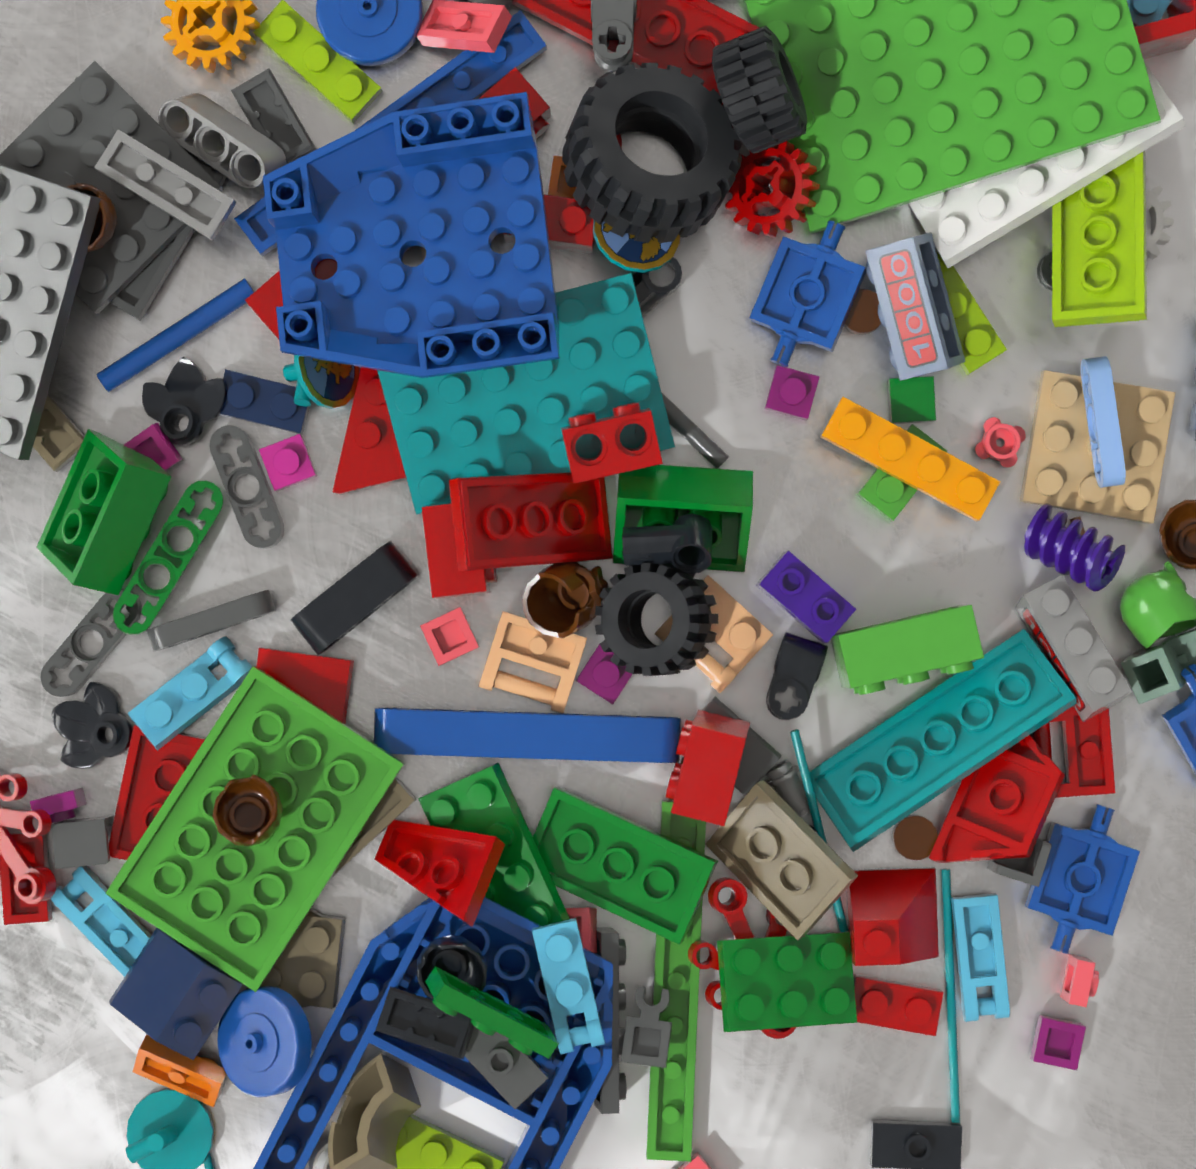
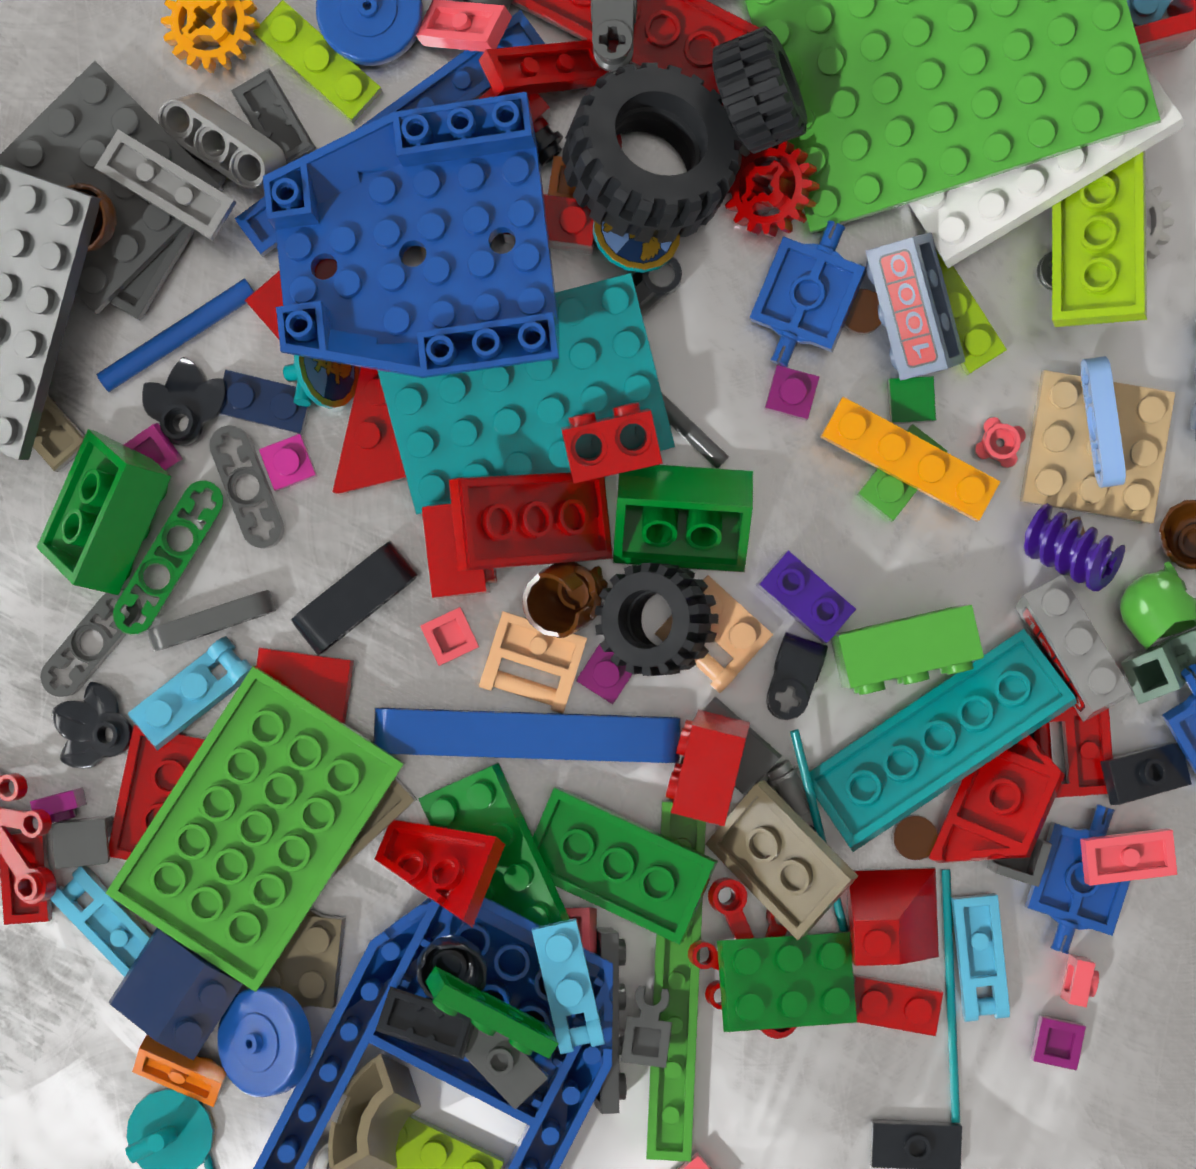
reddish brown hair [212,774,283,846] -> none
black piece [622,514,713,574] -> none
none -> red plate [479,40,609,96]
none -> black plate [535,126,563,167]
none -> coral plate [1080,828,1177,886]
none -> black plate [1100,741,1192,805]

